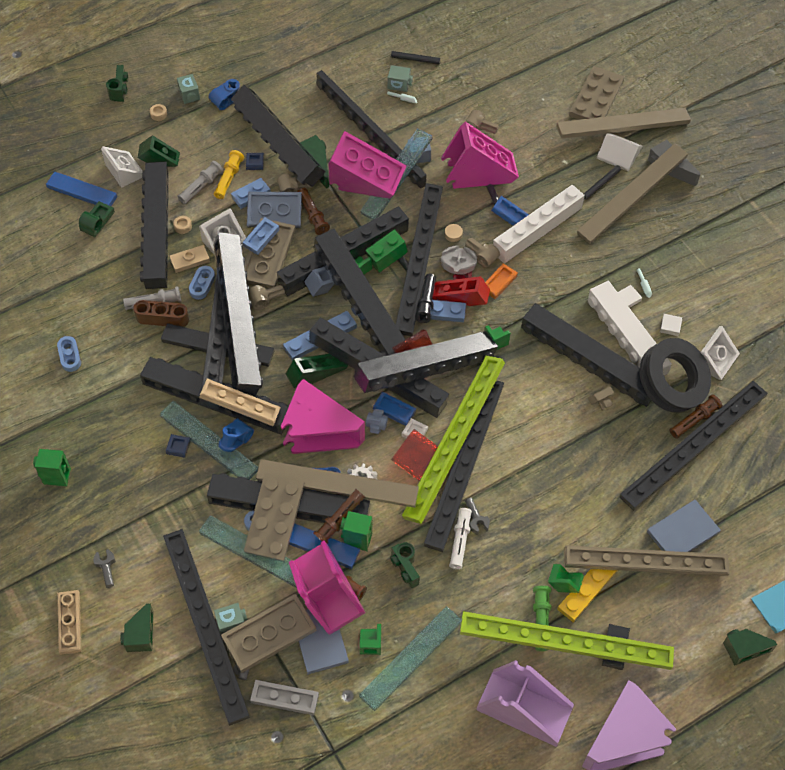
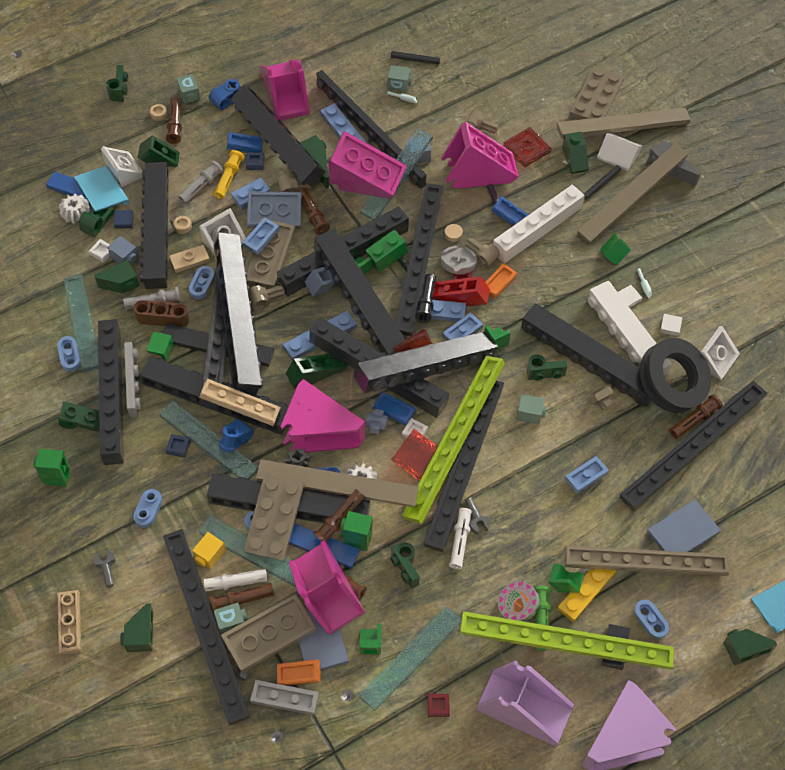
none -> dark green plate [58,401,99,431]
none -> white gear [59,194,90,224]
none -> clear light blue tile [64,274,99,372]
none -> medium azure piece [74,166,129,212]
none -> white tile [89,239,110,263]
none -> dark green slope [94,260,139,294]
none -> black brick [98,319,124,465]
none -> sand blue brick [107,236,138,265]
none -> dark blue tile [114,210,134,228]
none -> light grey plate [124,342,141,418]
none -> medium blue plate [133,489,162,528]
none -> green panel [146,332,174,362]
none -> reddish brown pin [166,97,182,144]
none -> yellow brick [192,532,226,569]
none -> white pin [204,569,267,592]
none -> reddish brown pin [209,583,274,615]
none -> blue plate [227,132,262,153]
none -> dark pink ladder [260,59,310,121]
none -> orange tile [277,659,320,686]
none -> dark grey gear [286,447,310,467]
none -> medium blue plate [320,103,366,143]
none -> dark red tile [427,694,450,717]
none -> medium blue plate [443,312,483,341]
none -> light grey tile [498,581,540,622]
none -> clear red tile [503,127,552,168]
none -> sand green brick [517,394,547,424]
none -> dark green plate [527,354,567,381]
none -> dark green slope [562,132,589,174]
none -> medium blue plate [565,456,609,494]
none -> green panel [600,233,631,265]
none -> medium blue plate [634,600,669,640]

